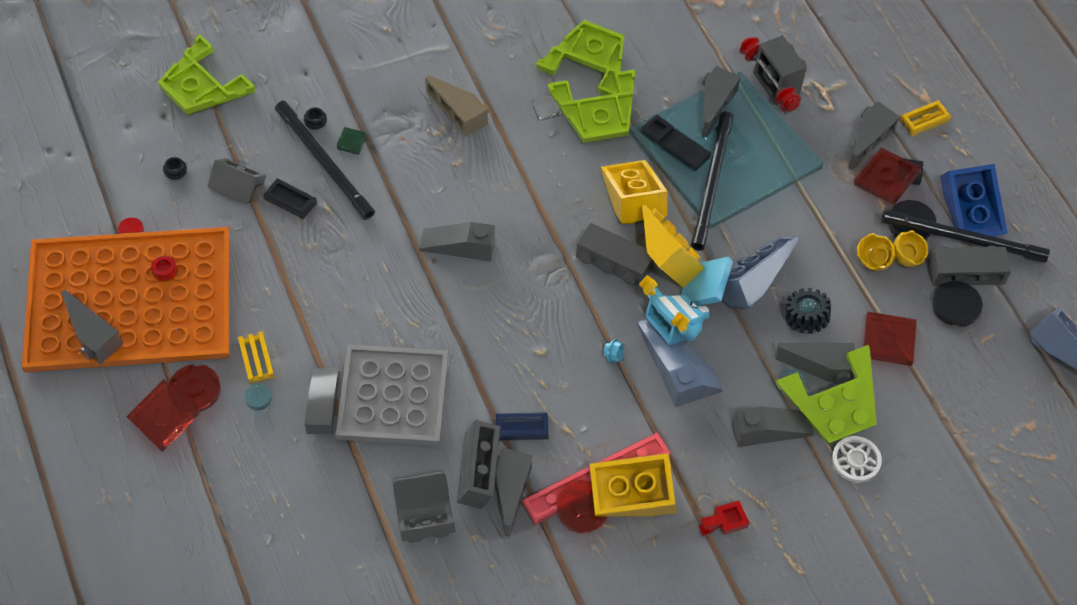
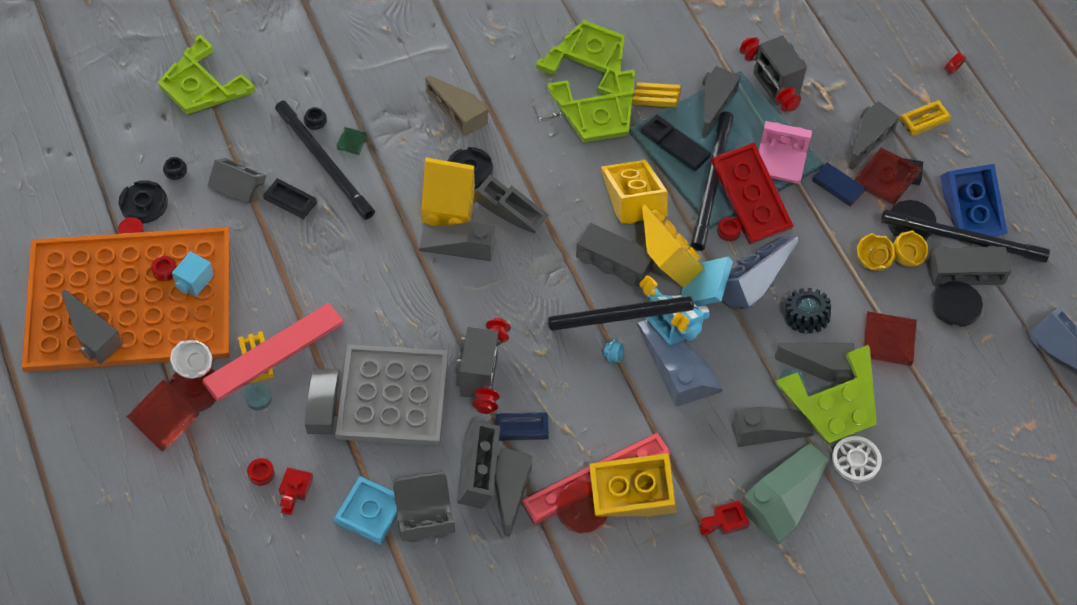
none -> black tile [118,180,168,224]
none -> white hair [170,340,213,379]
none -> medium azure brick [172,251,214,297]
none -> coral tile [203,303,343,402]
none -> red tile [247,458,275,486]
none -> red plate [279,467,313,515]
none -> medium azure tile [334,476,398,545]
none -> yellow slope [421,157,475,226]
none -> black tile [448,147,493,189]
none -> dark grey brick [456,318,511,414]
none -> dark grey slope [475,174,549,233]
none -> black axle [548,296,694,331]
none -> yellow tile [632,83,682,108]
none -> red tile [710,142,794,245]
none -> red tile [717,217,742,242]
none -> sand green wedge [741,443,829,545]
none -> bright pink bracket [759,121,812,184]
none -> dark blue tile [813,162,865,207]
none -> red tile [944,52,966,74]

